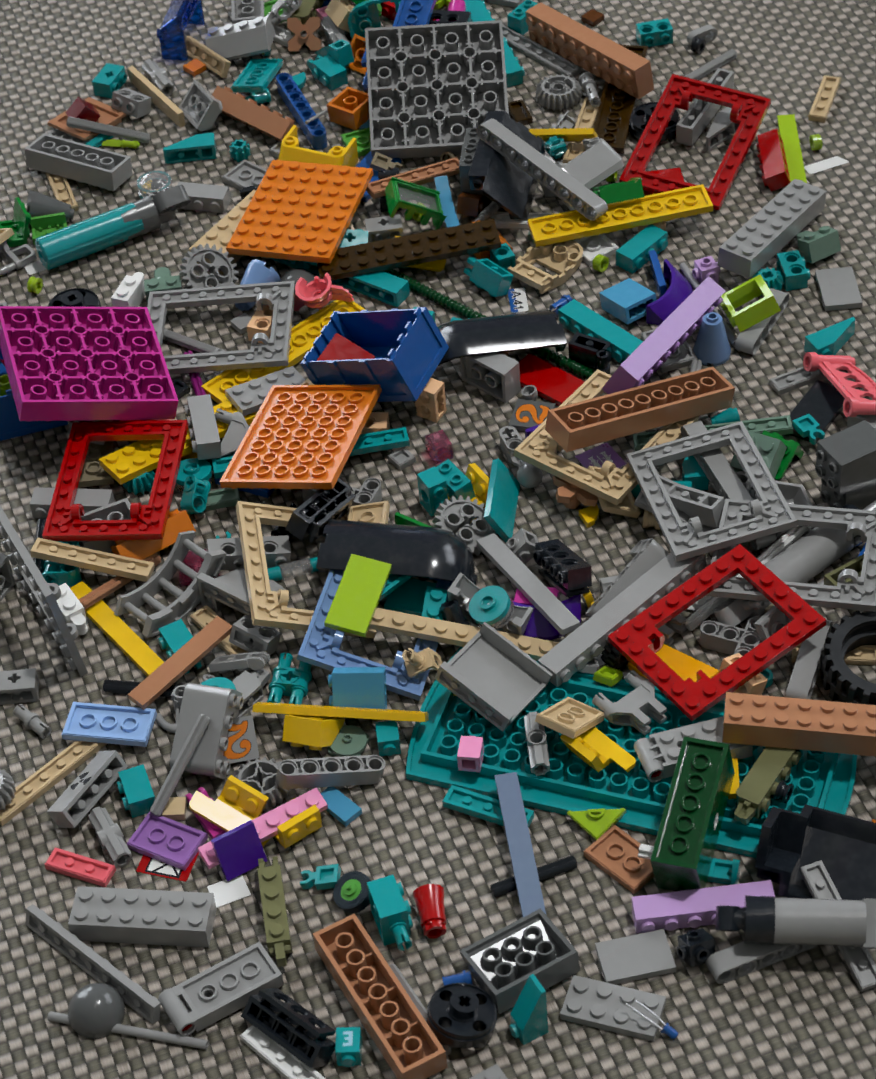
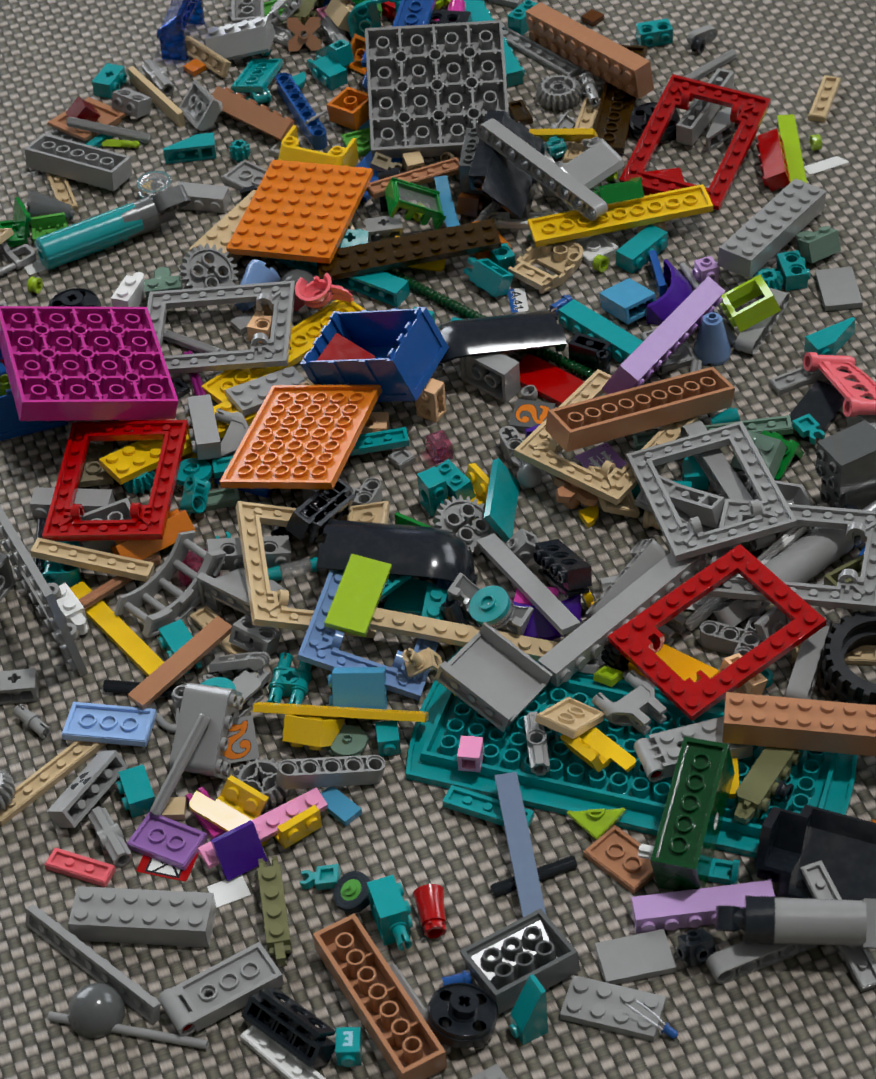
none -> tan brick [402,150,425,172]

